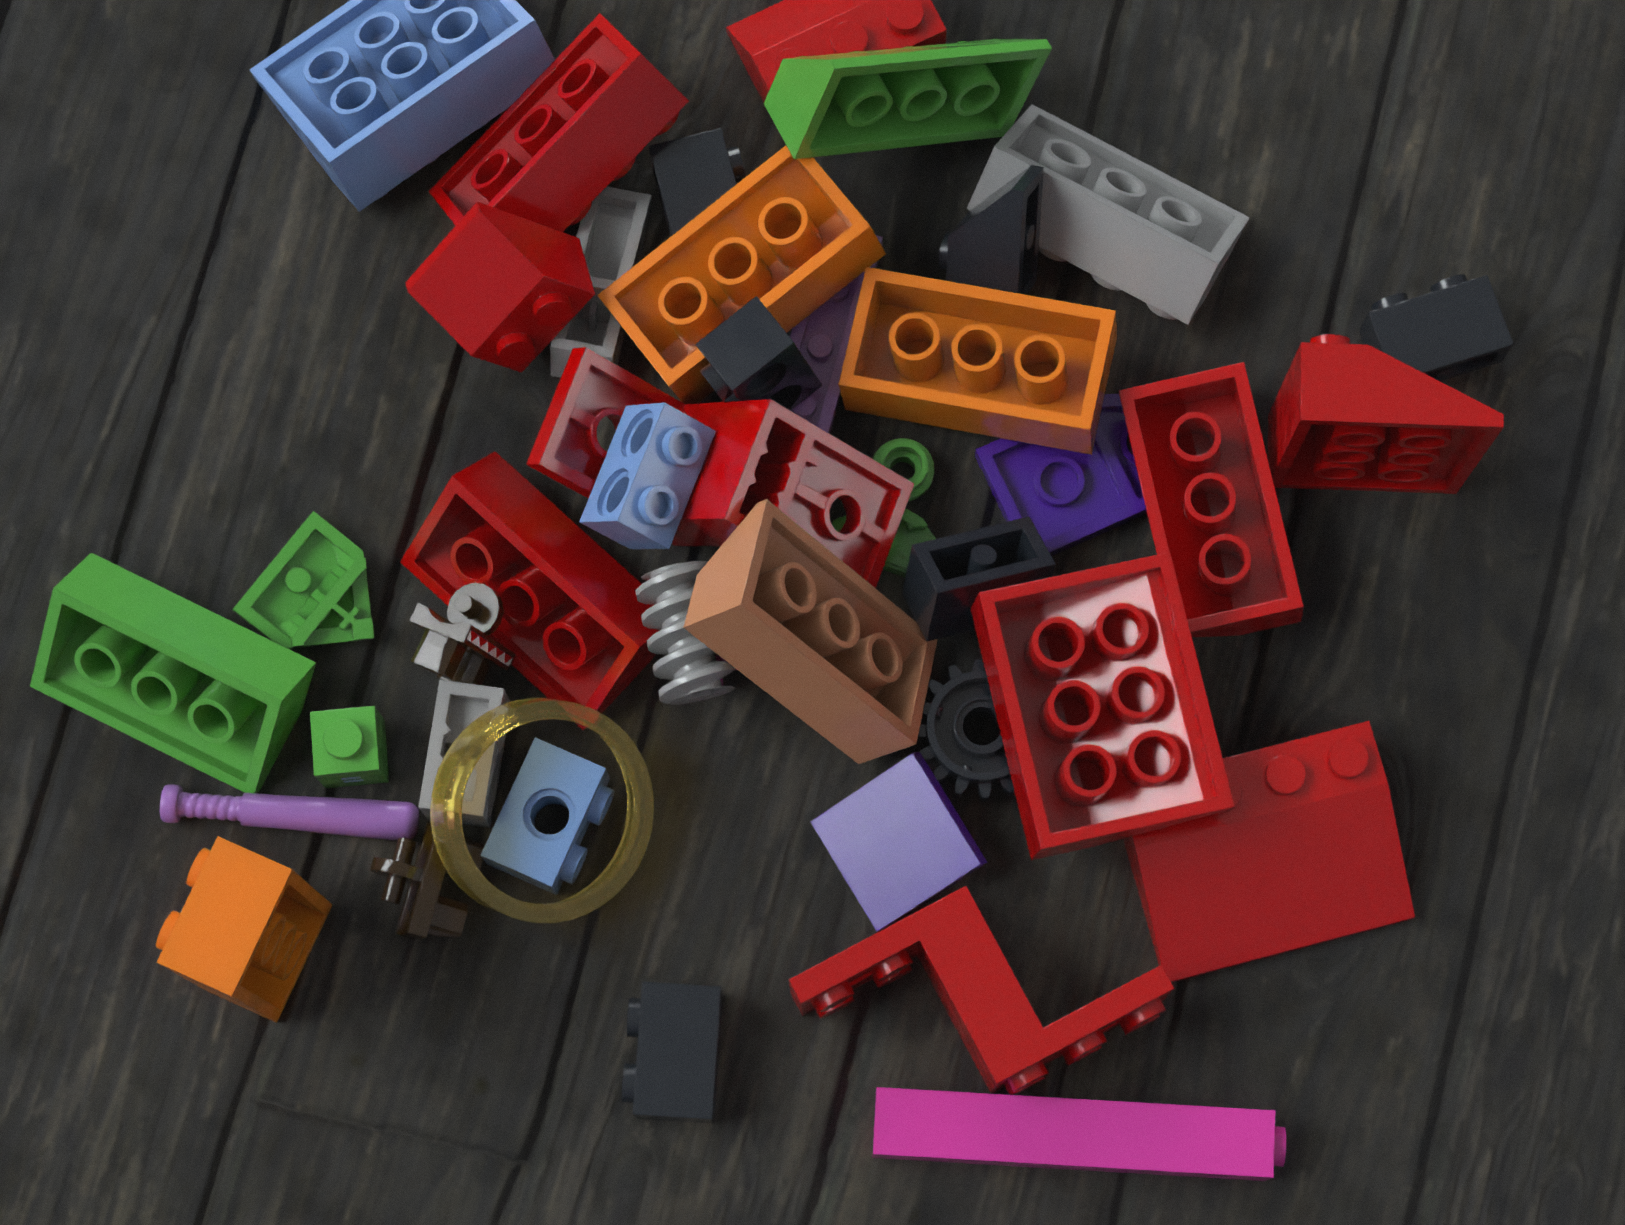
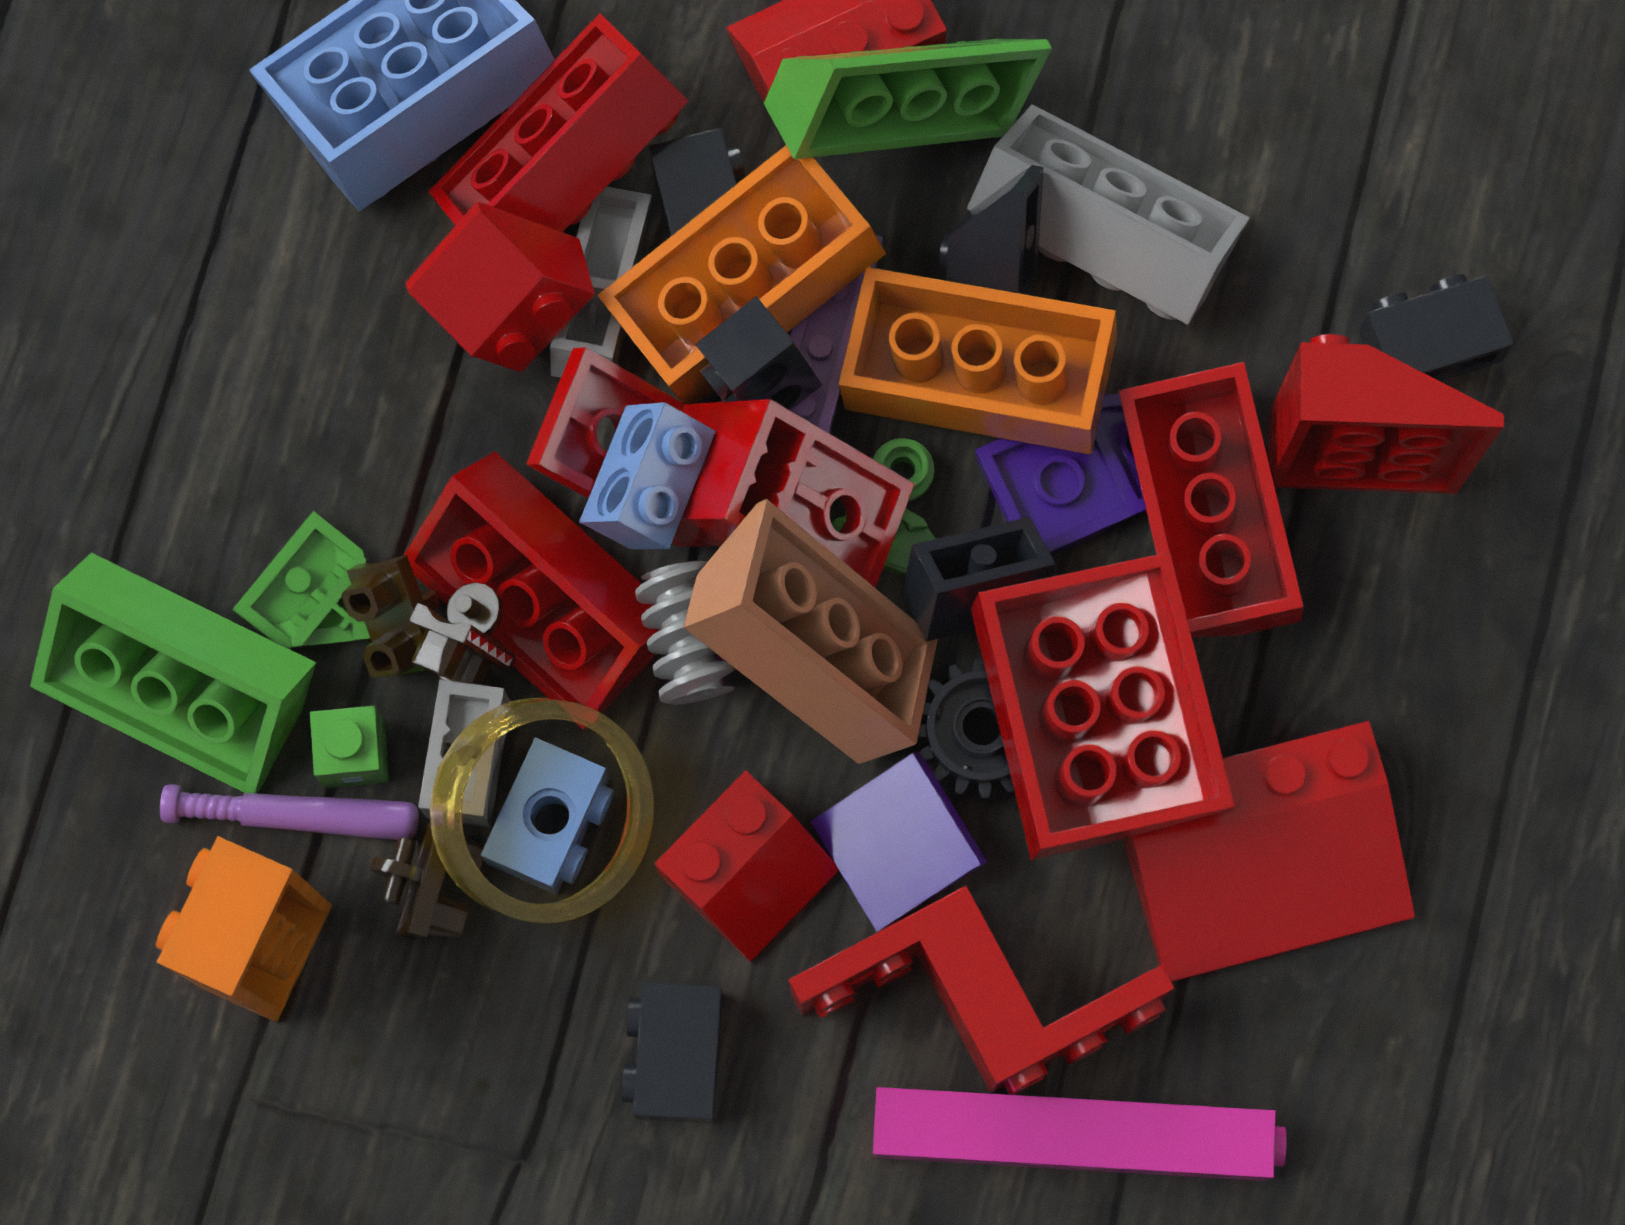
none -> dark brown hips [341,555,440,678]
none -> red slope [654,770,840,963]

